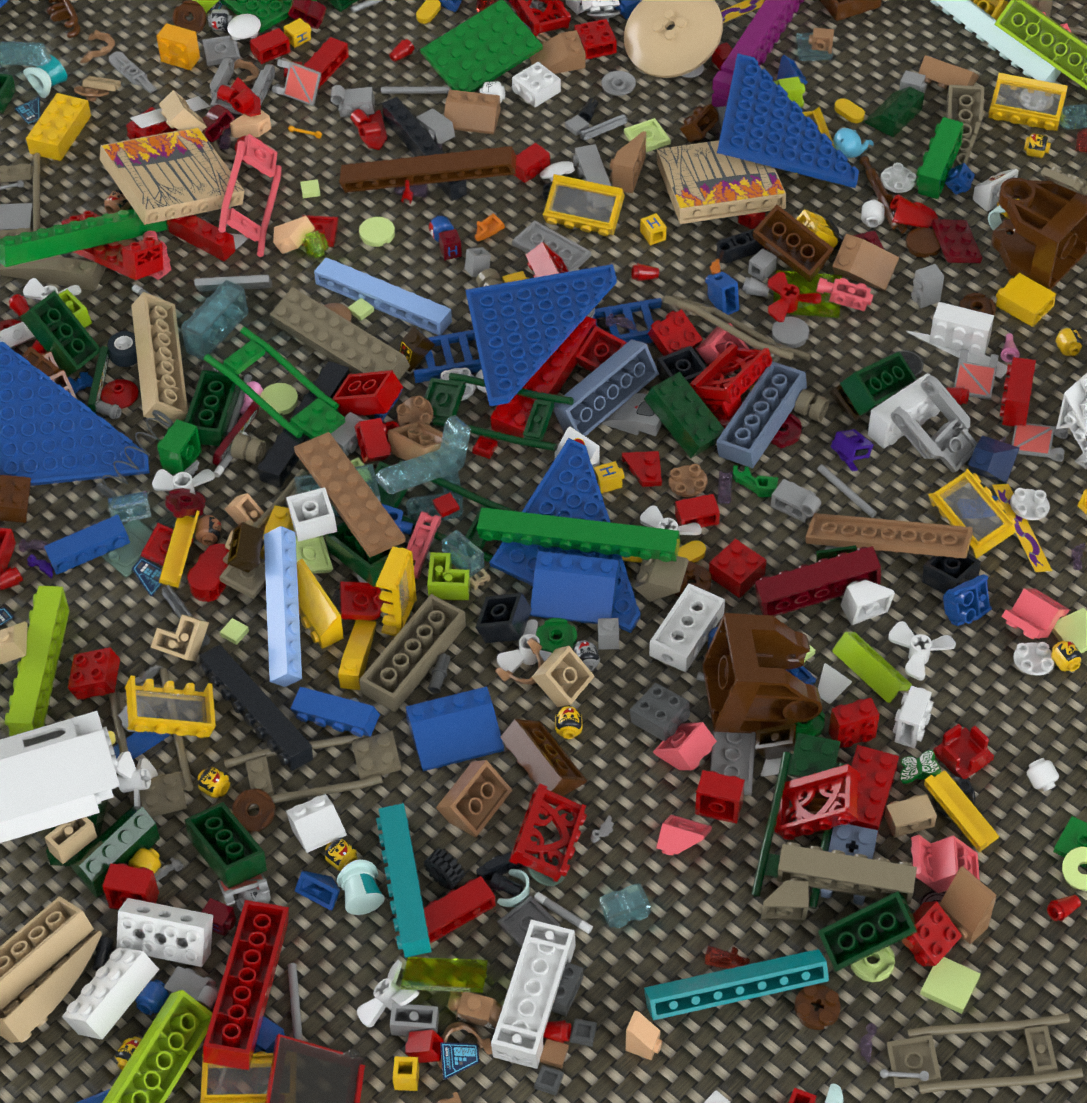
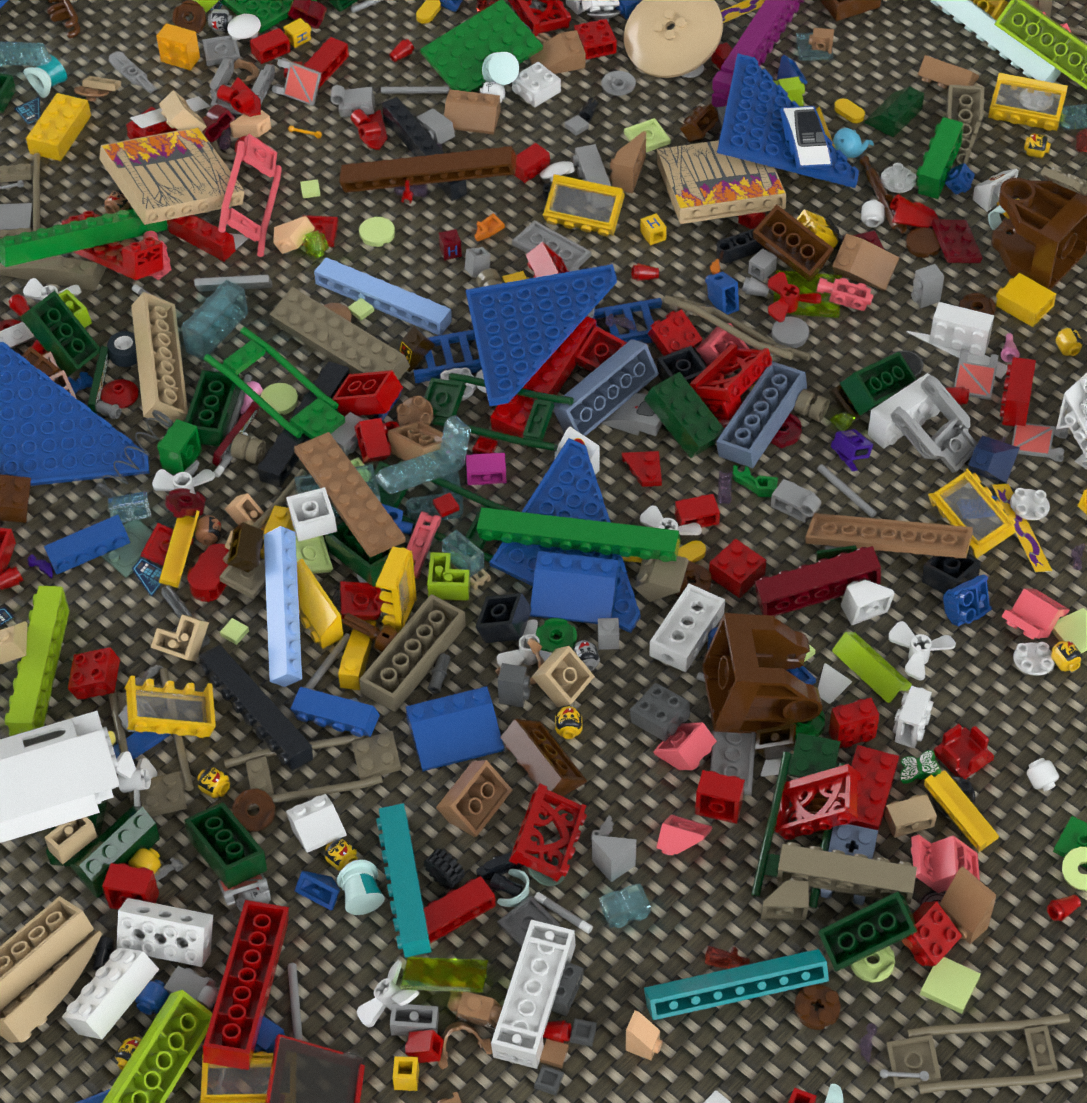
clear purple piece [19,539,48,552] -> none
medium nougat helmet [80,30,115,63] -> none
dark red brick [201,898,236,936] -> none
blue head [428,216,454,242] -> none
dark blue sticker [440,1043,479,1080] -> none
axle [580,114,627,141] -> none
yellow brick [593,461,625,494] -> none
medium nougat dish [668,464,708,497] -> none
light grey brick [899,70,927,93] -> none
none -> light grey bar [304,633,350,690]
none -> reddish brown piece [342,613,398,652]
none -> dark pink brick [466,453,507,485]
none -> light aqua hat [482,52,519,85]
none -> dark grey brick [498,663,531,707]
none -> light grey slope [592,835,636,882]
none -> slope [780,106,833,170]
none -> clear neon green tile [830,413,856,432]

